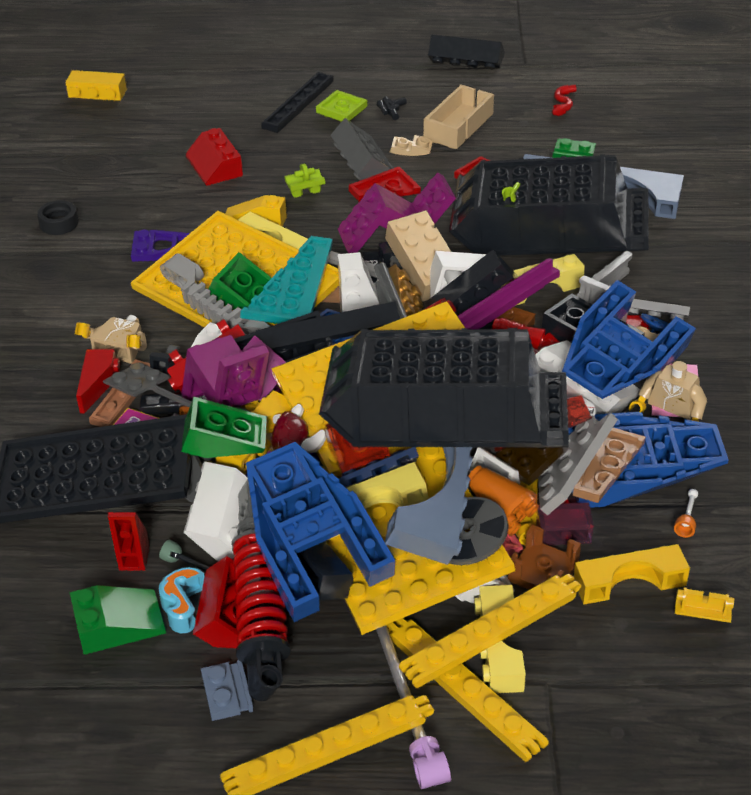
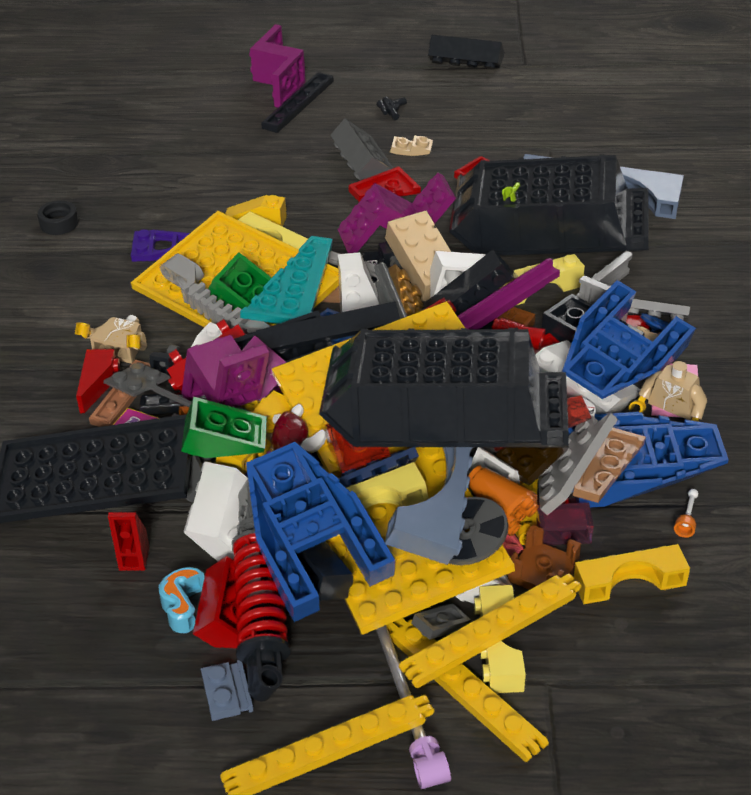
yellow brick [66,70,127,101] -> none
green slope [70,585,166,655] -> none
sand green hinge [159,539,210,571] -> none
red slope [186,128,243,186] -> none
lime hips [285,164,325,198] -> none
lime plate [316,90,367,122] -> none
tan piece [424,85,494,149] -> none
red animal [552,85,577,116] -> none
green plate [553,138,596,158] -> none
yellow hinge [675,587,734,623] -> none
none -> magenta bracket [249,24,305,107]
none -> dark grey plate [411,604,471,640]

